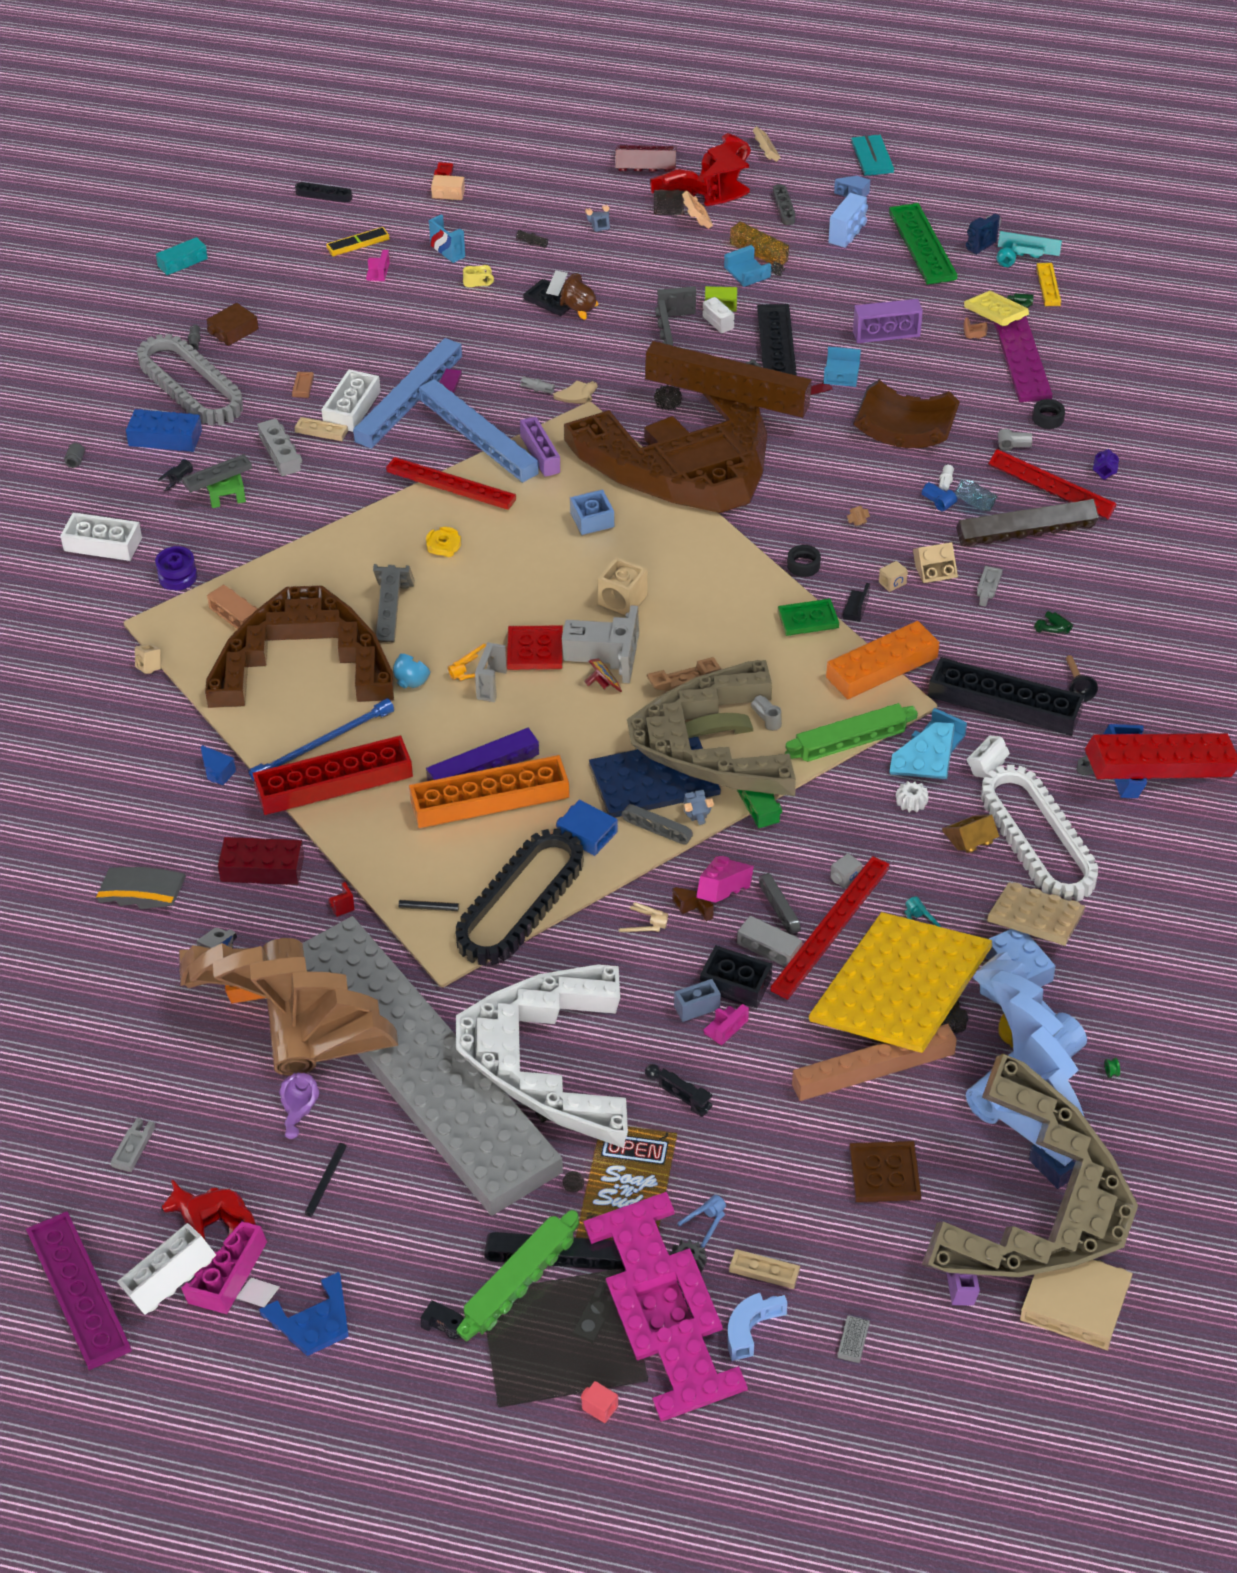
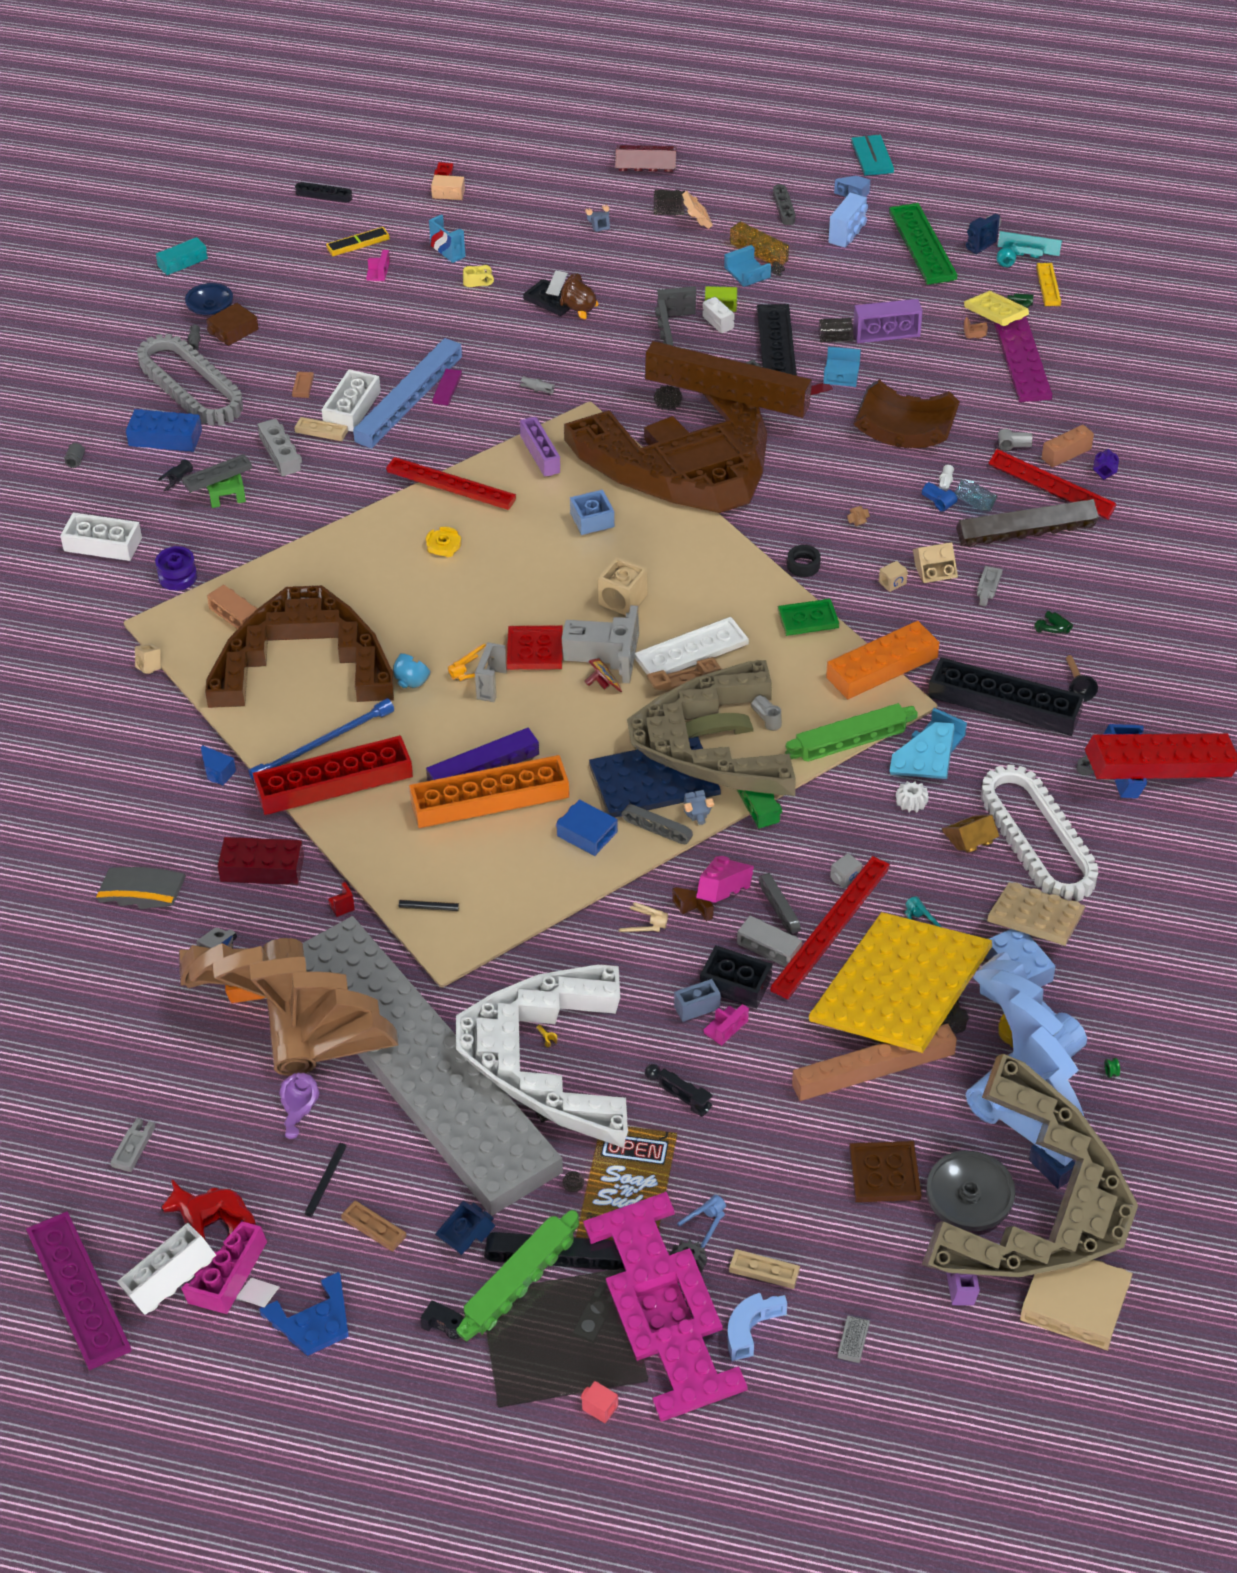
dark grey bracket [373,564,415,642] -> none
medium blue brick [419,379,539,483] -> none
black piece [455,829,584,966] -> none
clear smoke pin [516,230,548,248] -> none
tan arm [553,381,598,404] -> none
red piece [650,133,751,206] -> none
tan plate [753,126,781,162] -> none
black panel [843,583,870,622] -> none
white brick [966,735,1010,778] -> none
black tyre [1032,399,1065,429] -> none
none -> dark blue dish [185,283,233,315]
none -> medium nougat tile [341,1200,407,1252]
none -> dark blue plate [435,1200,496,1255]
none -> yellow hand [536,1025,557,1047]
none -> white plate [635,617,749,674]
none -> clear smoke brick [818,318,853,343]
none -> dark grey dish [926,1150,1015,1231]
none -> nougat brick [1041,425,1094,468]

